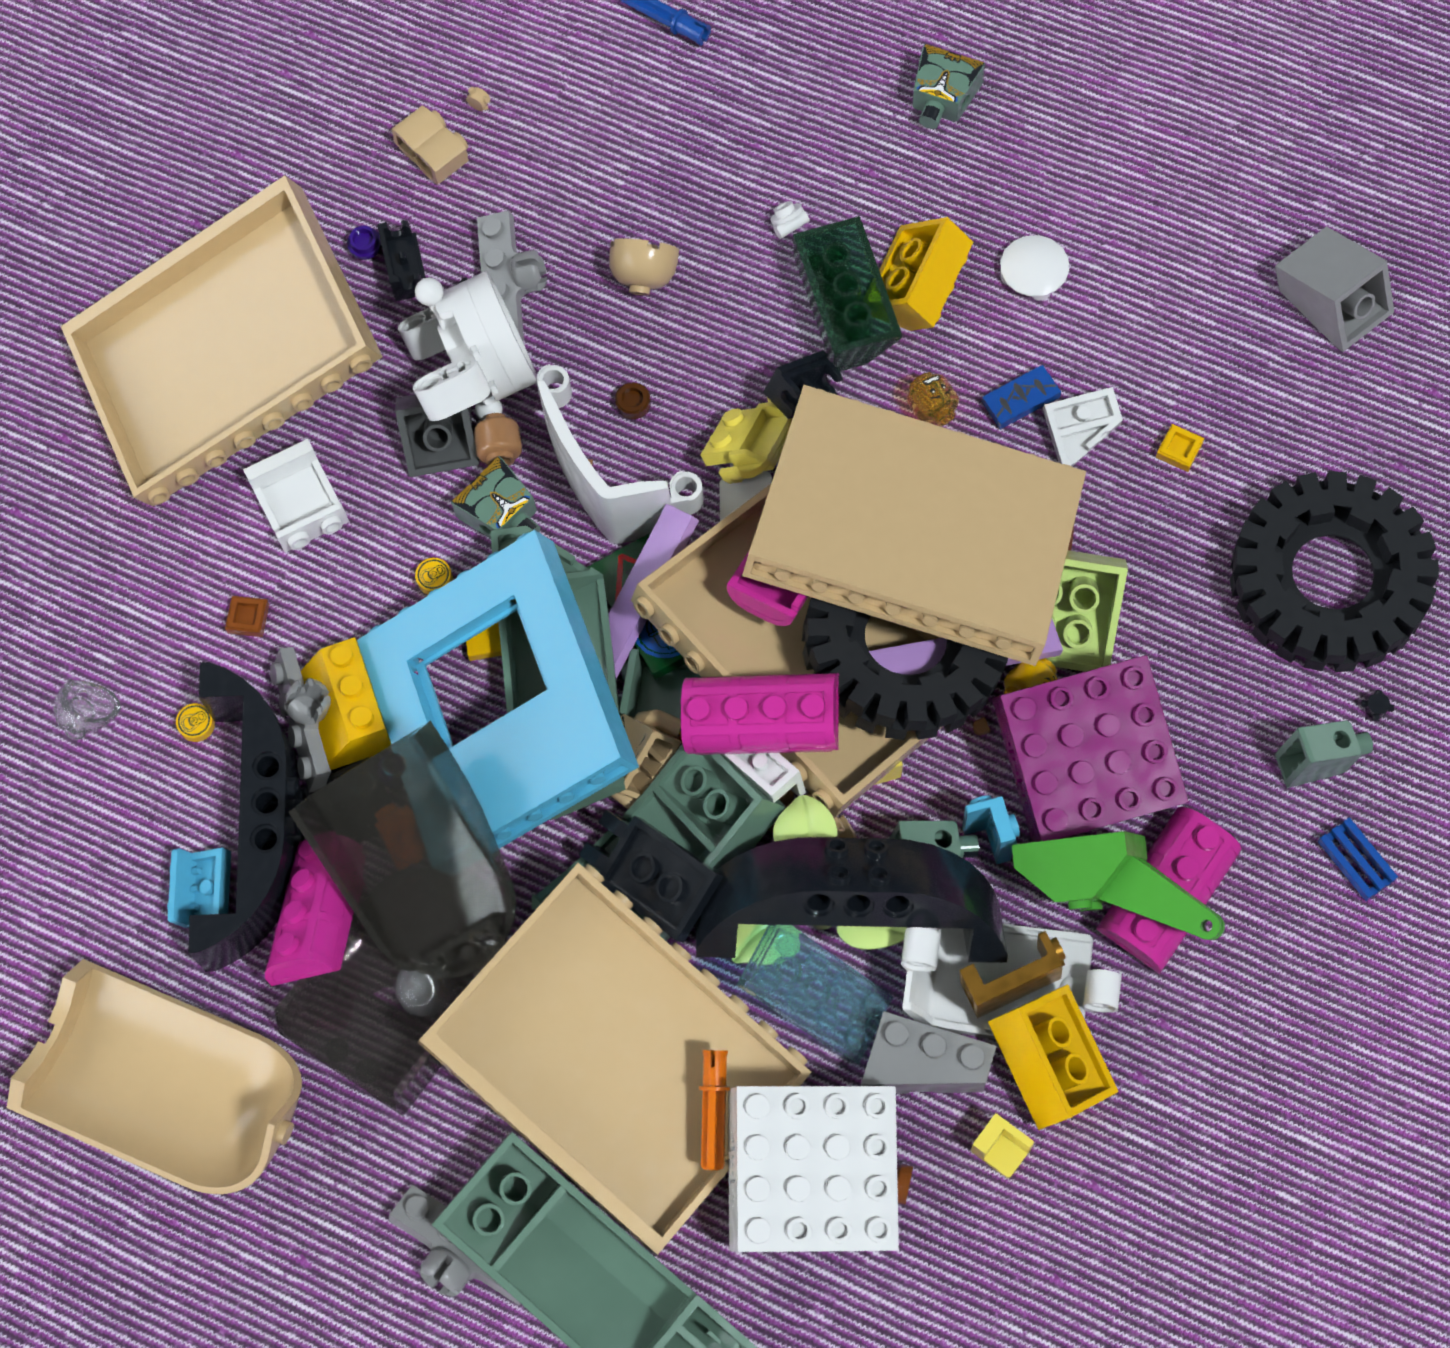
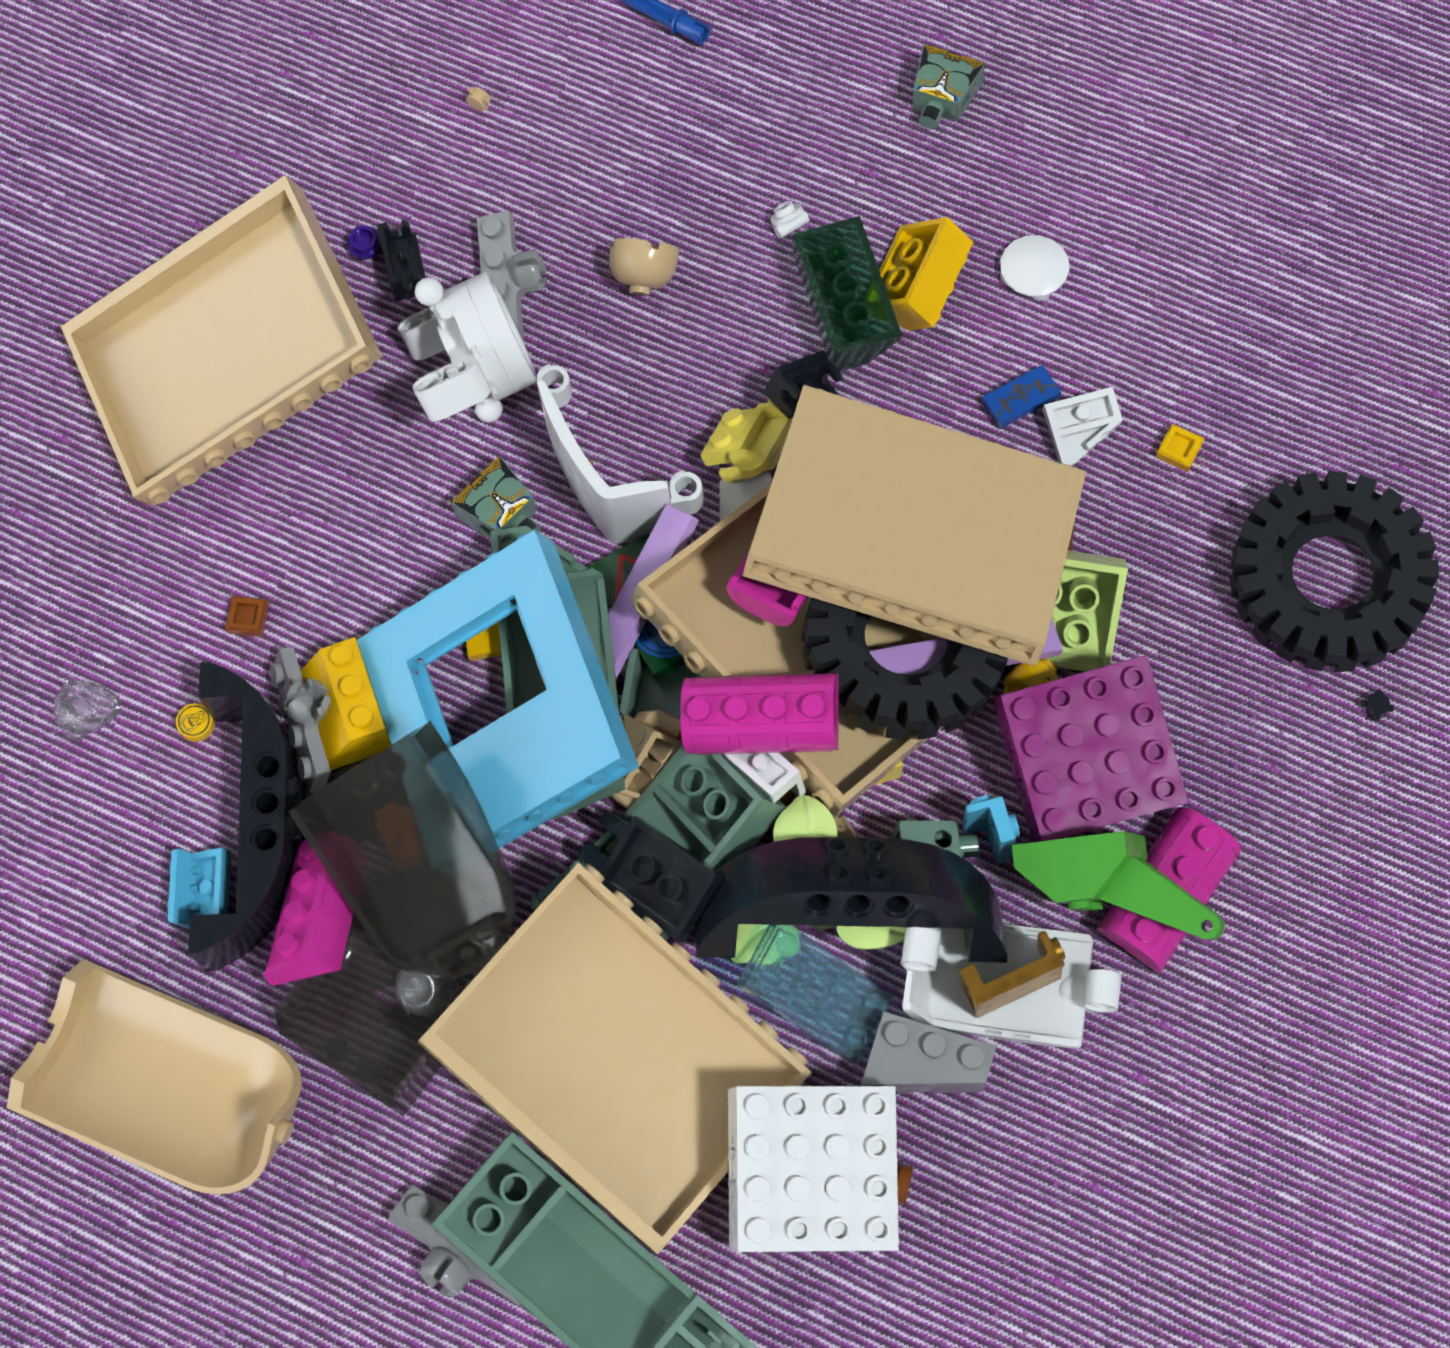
white panel [243,439,349,553] -> none
tan brick [391,105,468,185] -> none
dark grey slope [395,394,479,478] -> none
yellow tile [415,558,453,594] -> none
medium nougat head [474,413,522,466] -> none
reddish brown tile [615,382,651,419] -> none
orange axle [699,1050,730,1170] -> none
clear yellow head [907,372,960,426] -> none
light yellow panel [971,1113,1034,1178] -> none
medium nougat piece [973,717,990,736] -> none
yellow slope [988,984,1119,1130] -> none
light grey slope [1275,226,1394,352] -> none
sand green torso [1275,720,1373,788] -> none
blue tile [1318,817,1398,901] -> none

